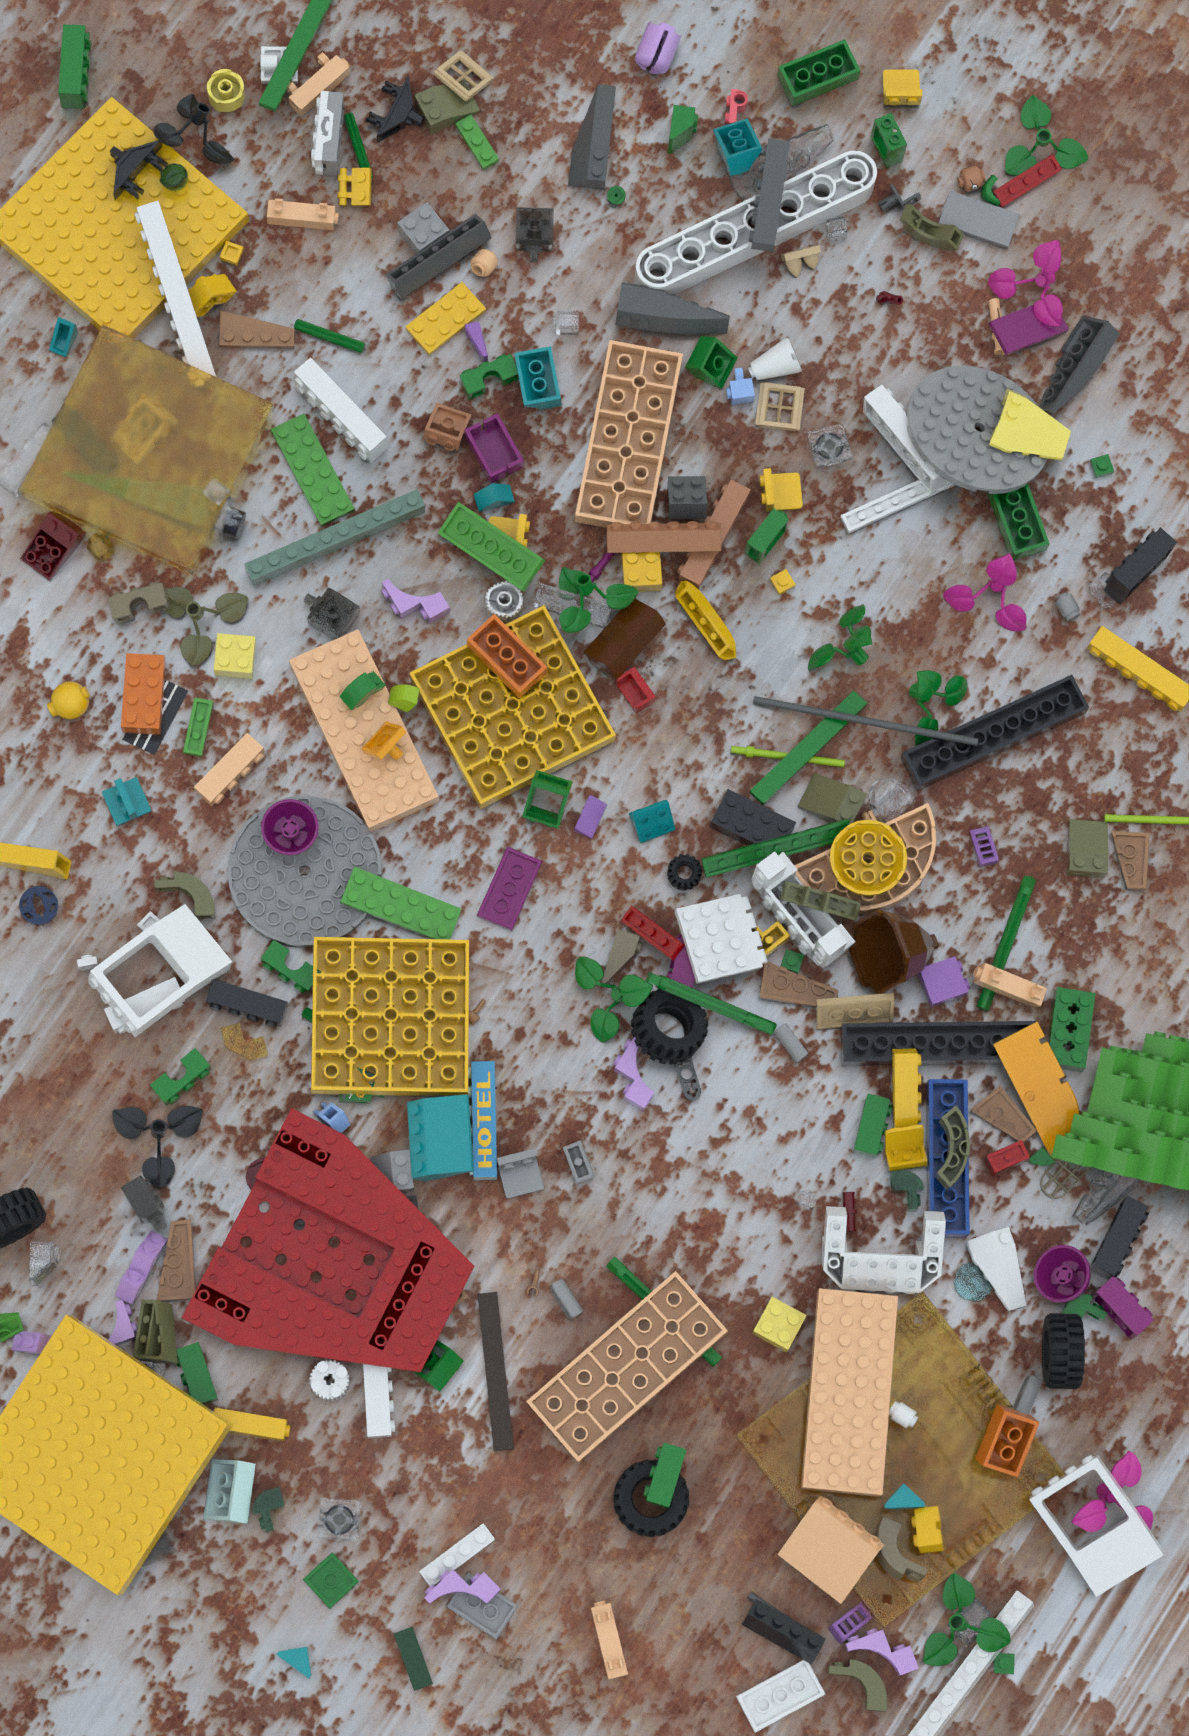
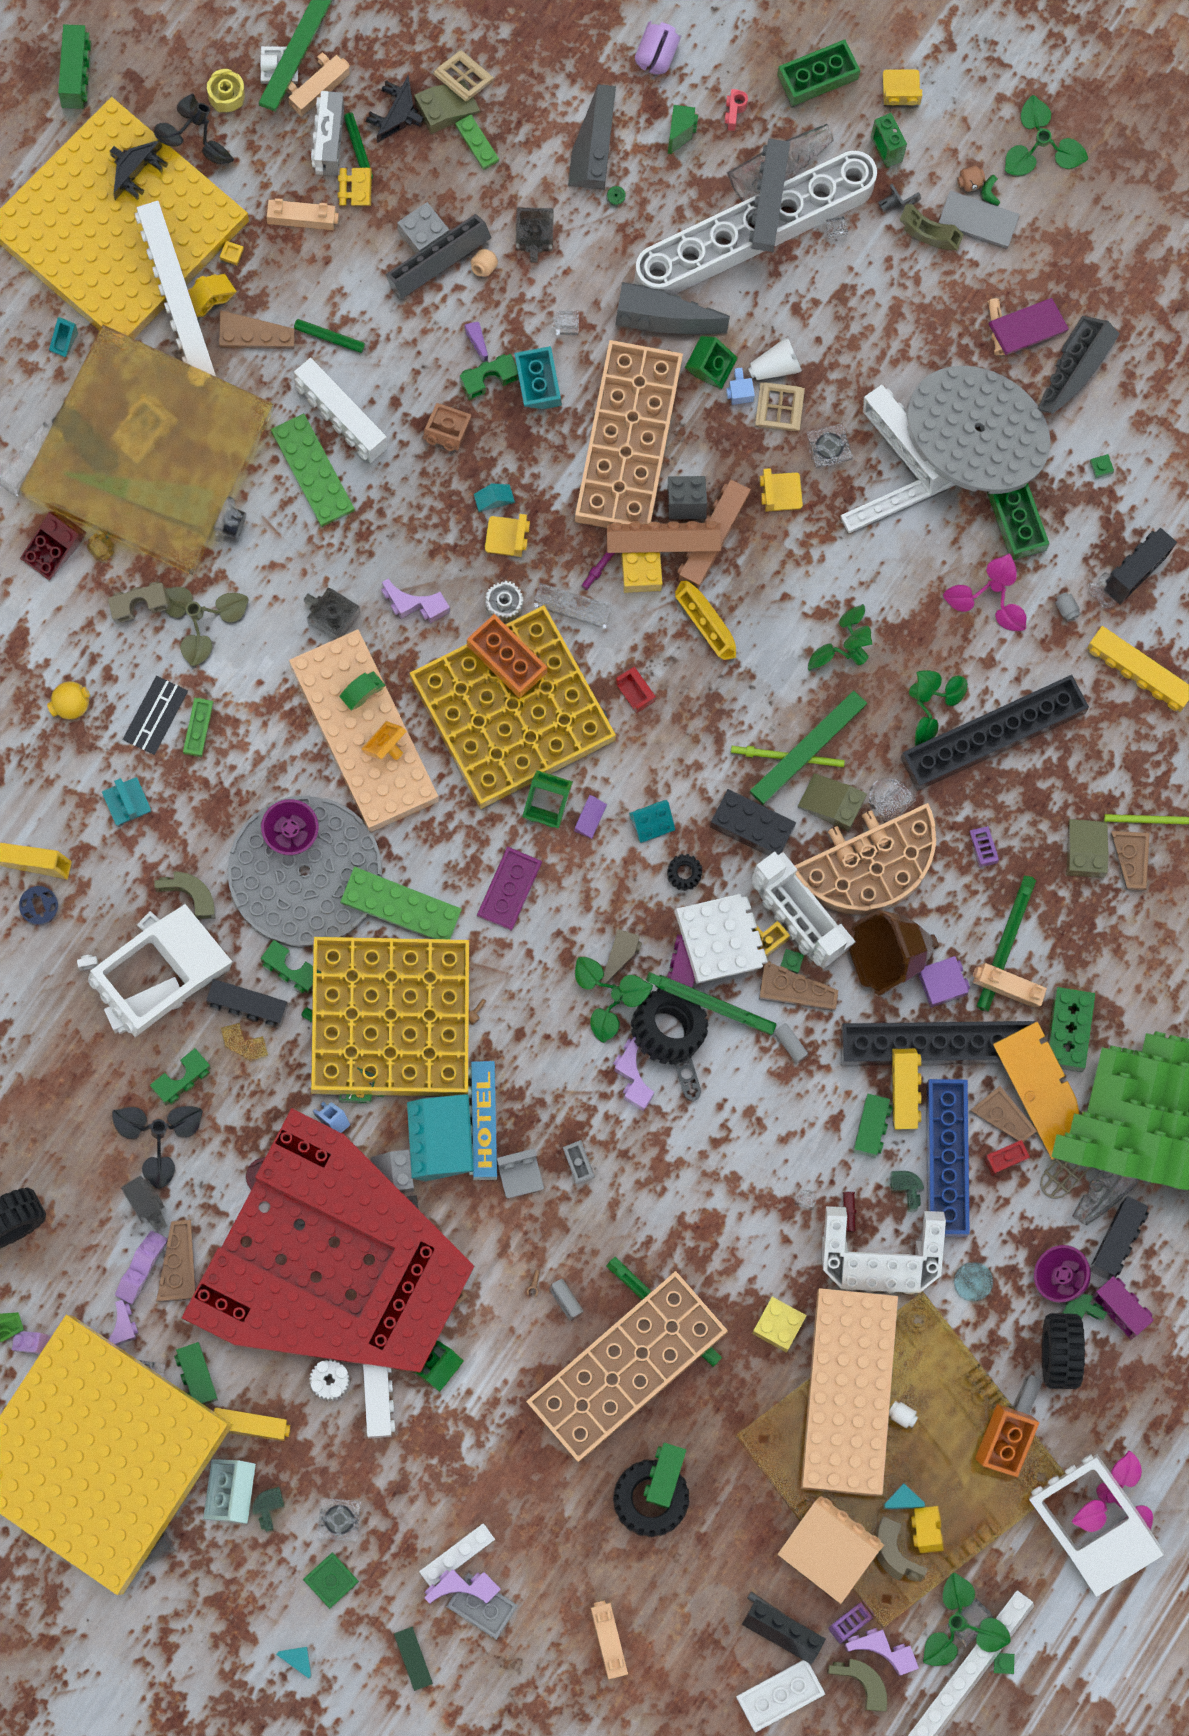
clear slope [29,1241,61,1286] -> none
orange brick [121,653,166,735] -> none
olive wedge [133,1299,178,1364] -> none
clear green hair [159,163,188,192] -> none
light nougat brick [194,733,265,807] -> none
clear brick [203,478,230,505] -> none
light yellow brick [214,633,256,679] -> none
sand green brick [245,489,425,587] -> none
lime brick [388,685,420,713] -> none
yellow plate [405,282,486,356] -> none
bright green plate [438,502,545,591] -> none
magenta piece [464,413,524,484] -> none
dark brown tile [478,1292,514,1452] -> none
green plant [559,567,639,633] -> none
reddish brown brick [584,598,666,679] -> none
red tile [621,905,685,961] -> none
green tile [701,819,850,878] -> none
teal slope [713,118,763,176] -> none
green window [744,508,789,565] -> none
dark grey piece [753,696,979,746] -> none
yellow plate [770,569,796,595] -> none
olive slope [780,881,861,921] -> none
tan tile [781,245,821,277] -> none
tan tile [816,993,895,1029] -> none
yellow brick [830,820,907,896] -> none
dark red arm [876,291,903,305] -> none
yellow bracket [885,1125,928,1172] -> none
olive brick [935,1106,970,1191] -> none
white wedge [966,1227,1026,1311] -> none
dark pink plant [988,240,1063,326] -> none
light yellow wedge [989,389,1071,461] -> none
red tile [992,154,1062,208] -> none
green tile [1028,1146,1056,1166] -> none

